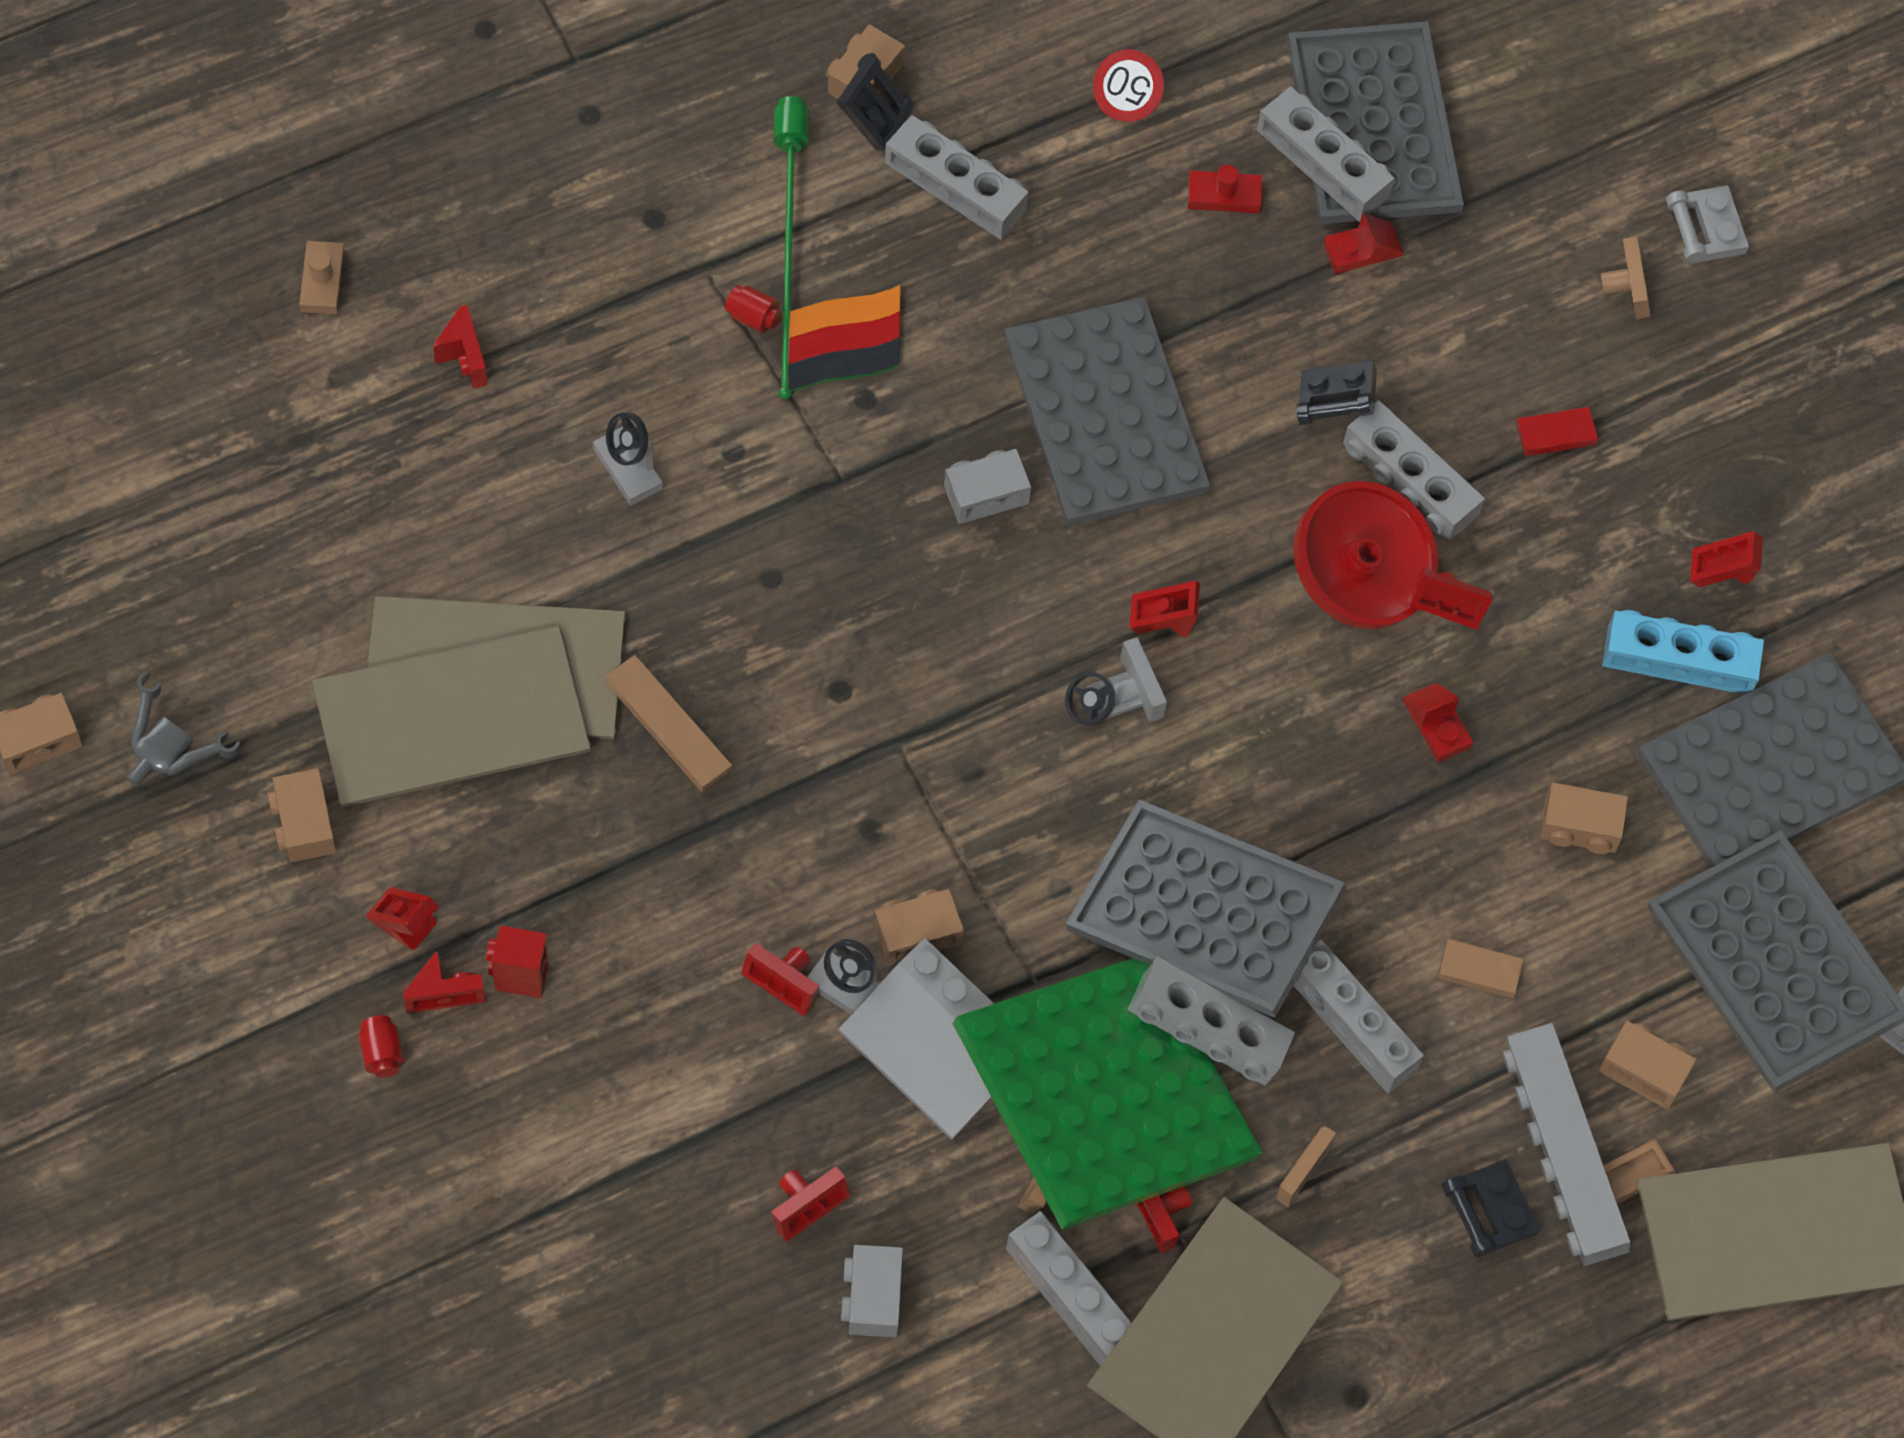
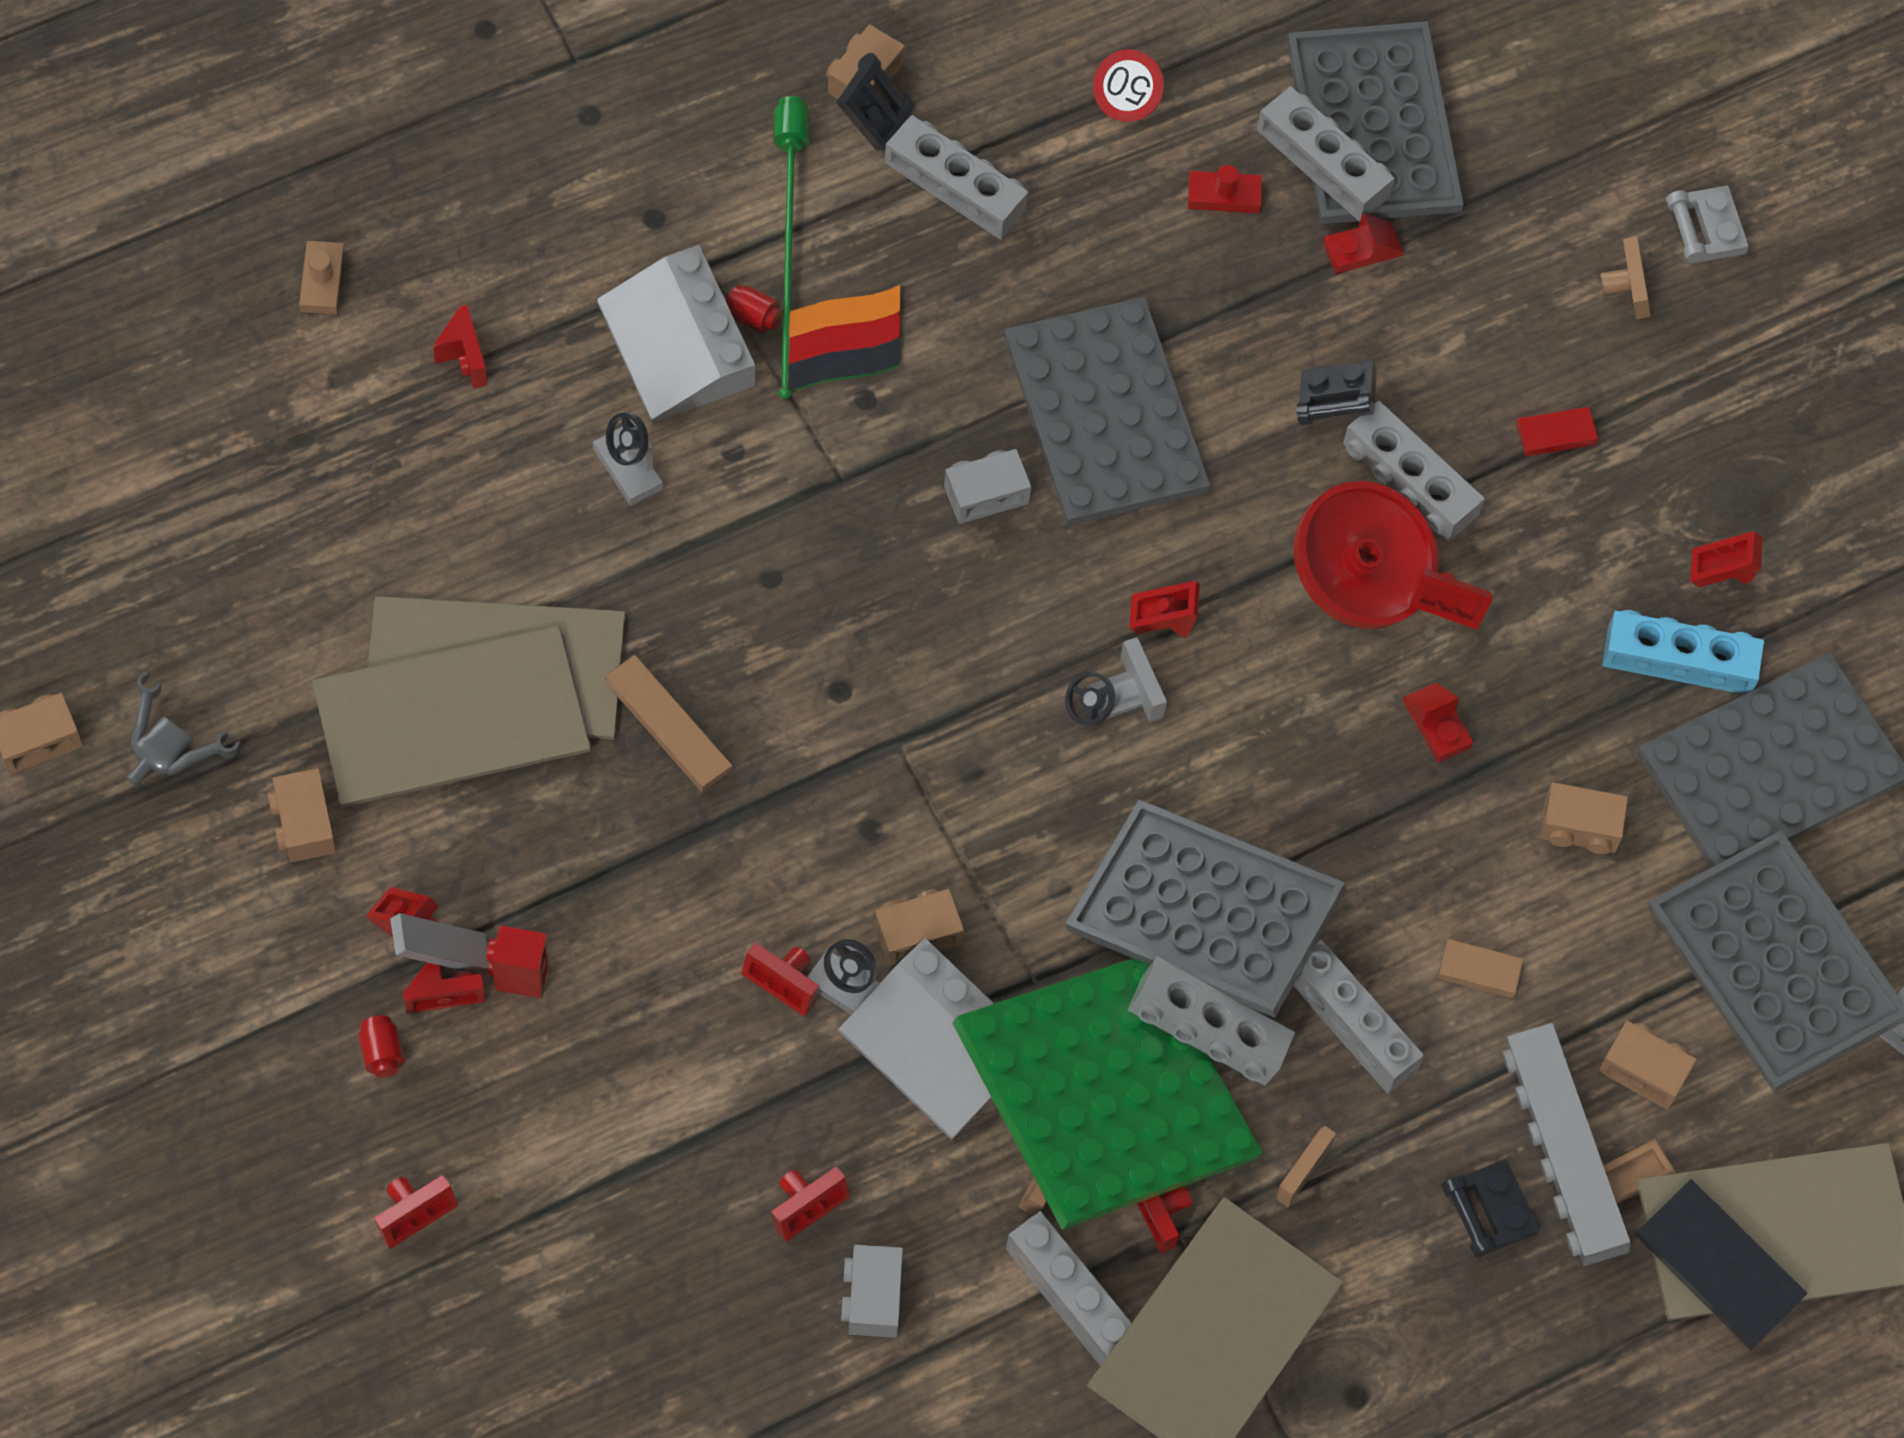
none -> red tile [374,1175,458,1249]
none -> light grey tile [390,913,489,974]
none -> light grey slope [597,245,755,423]
none -> black tile [1635,1179,1808,1350]

